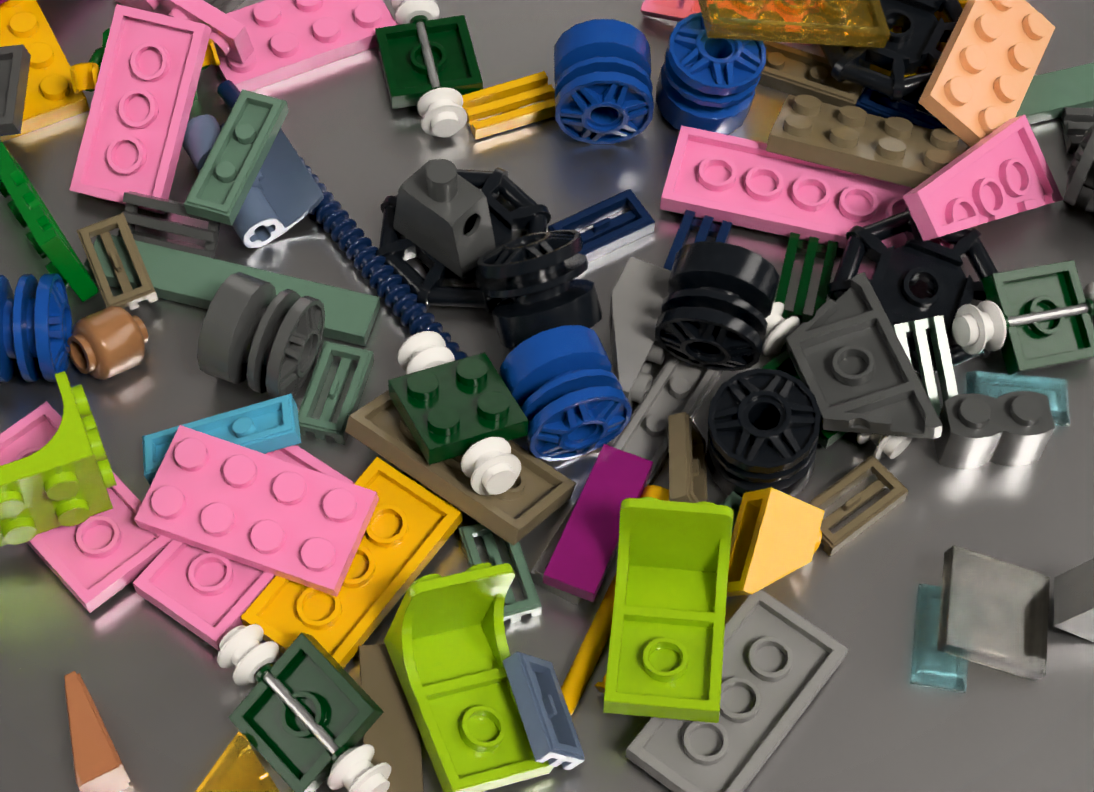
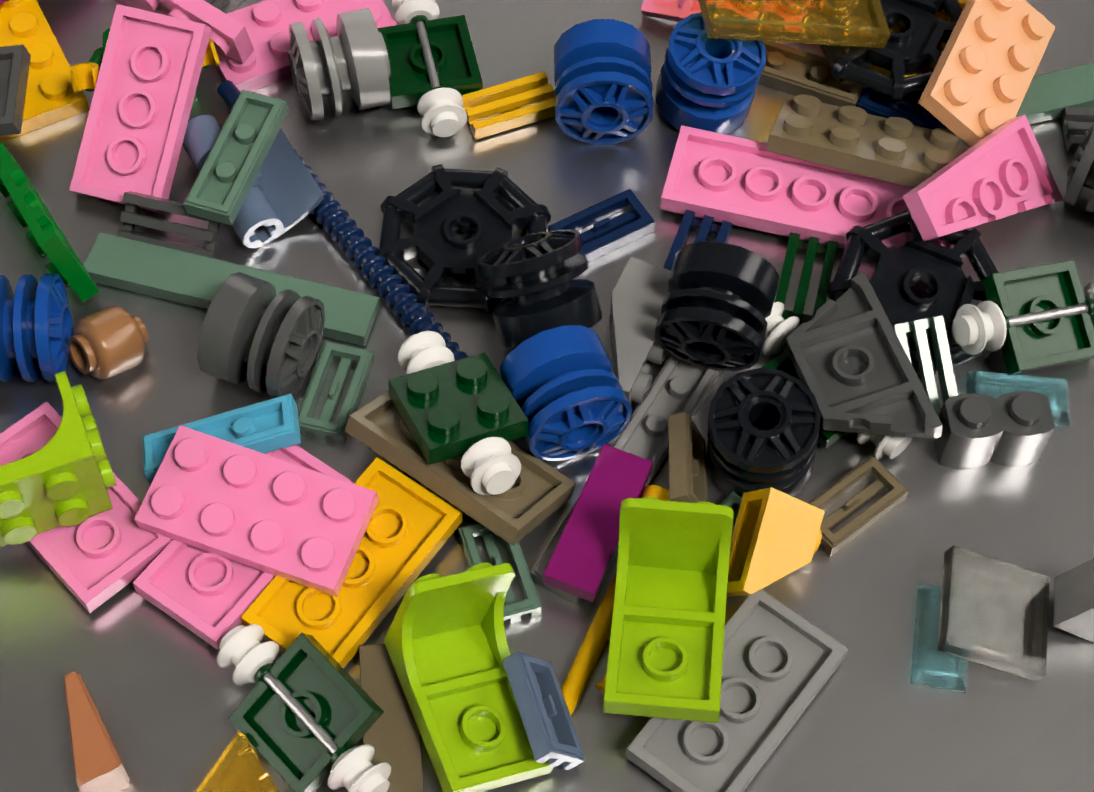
dark tan tile [76,213,159,311] -> none
dark grey torso [393,159,495,279] -> none
none -> light grey wheel [288,8,391,121]

